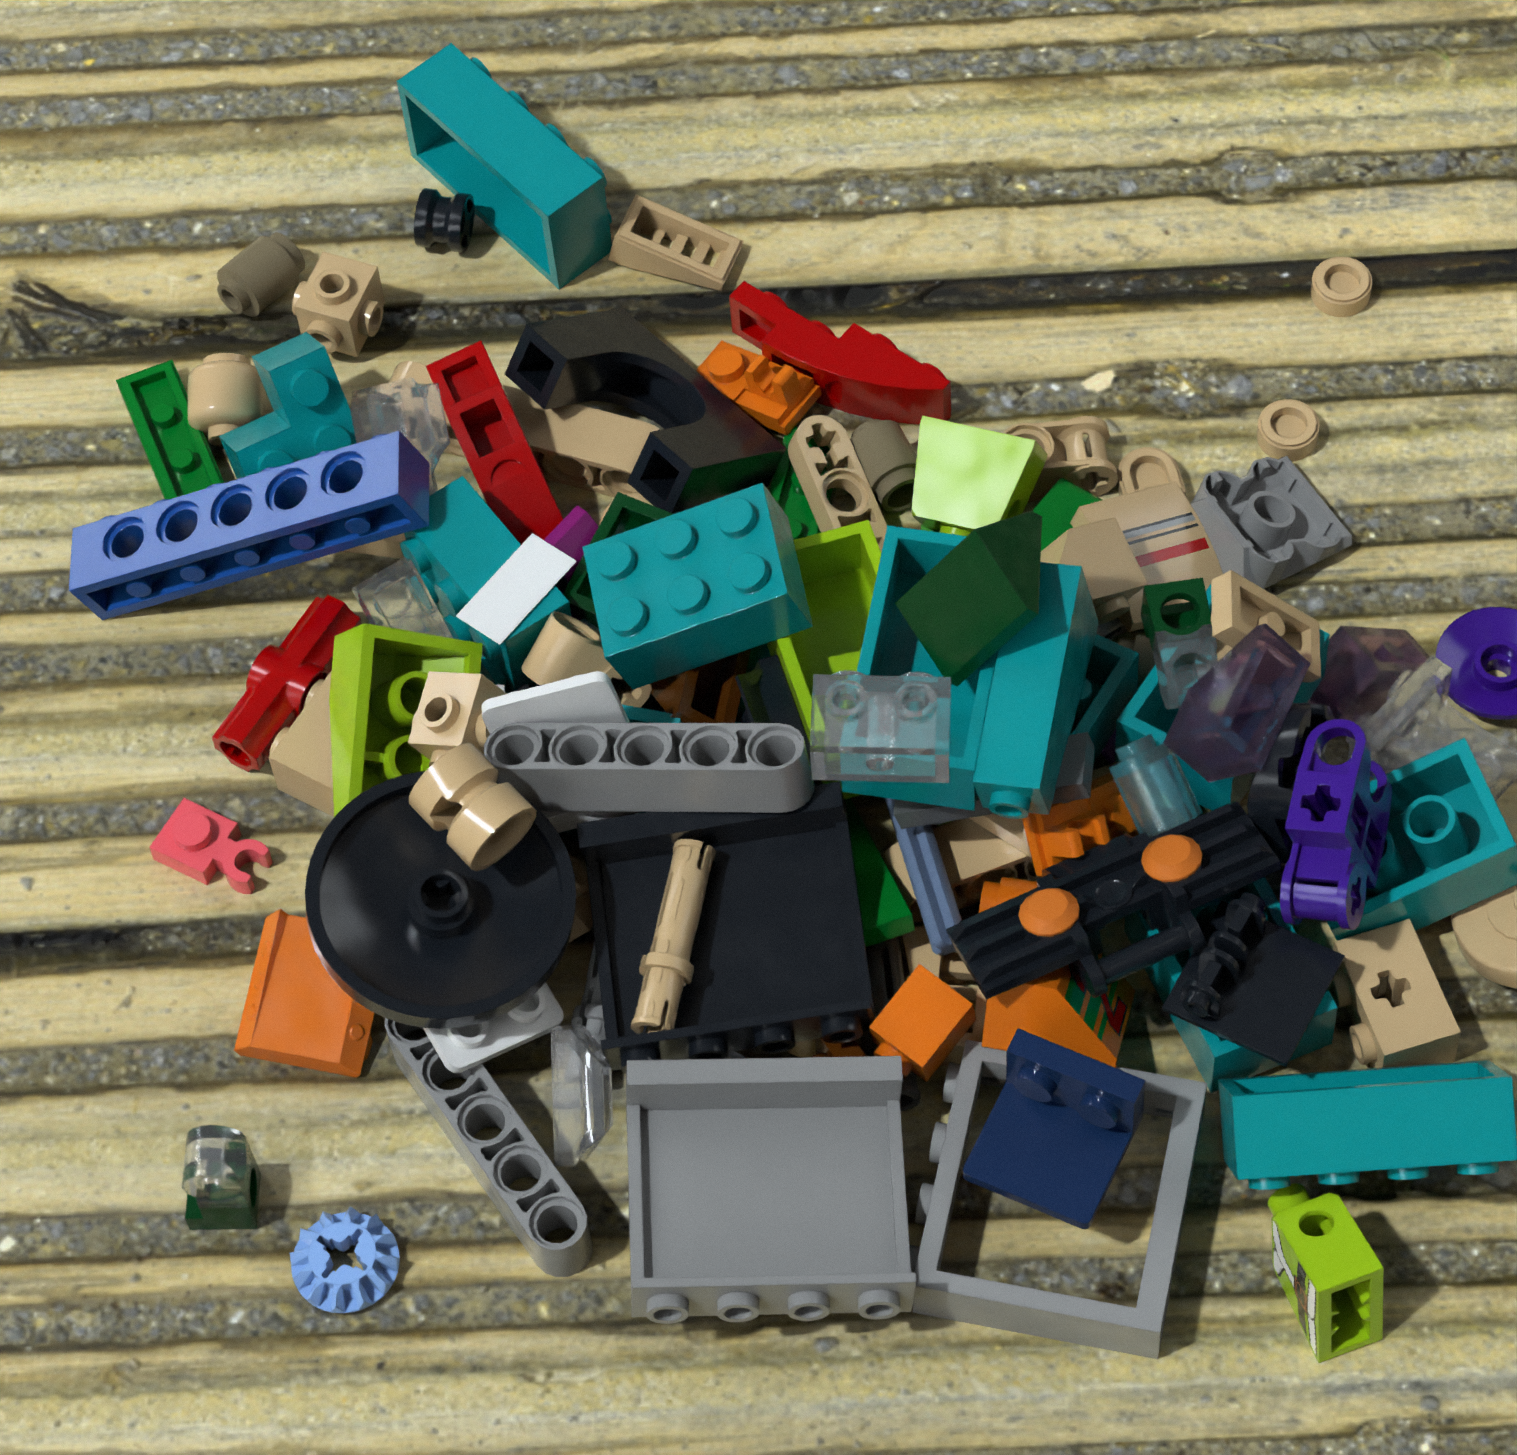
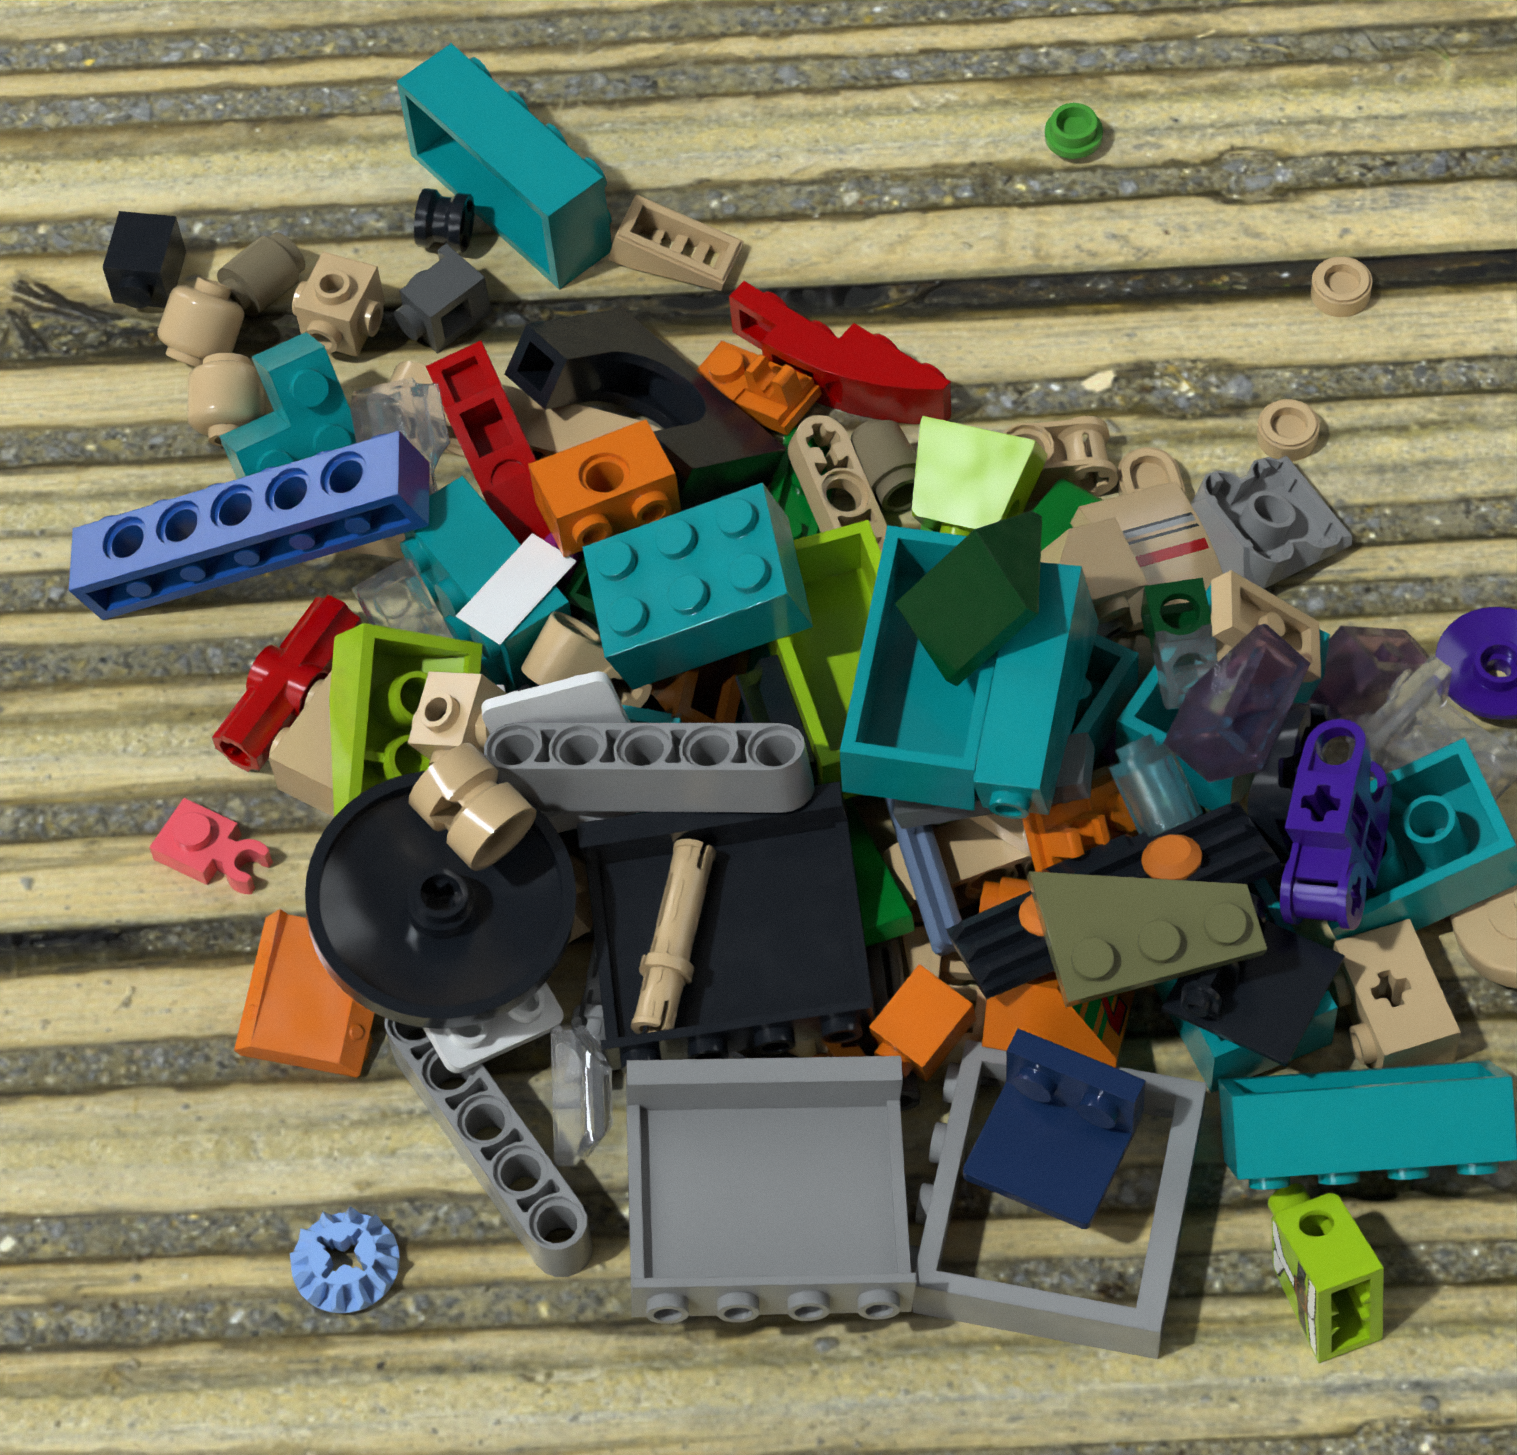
green tile [116,360,224,499] -> none
clear leg [182,1125,261,1230] -> none
clear brick [810,670,952,783] -> none
none -> black brick [102,211,186,308]
none -> tan head [157,277,244,367]
none -> dark grey brick [394,243,491,354]
none -> orange brick [528,419,681,557]
none -> olive wing [1027,871,1267,1008]
none -> bright green plate [1045,103,1103,159]

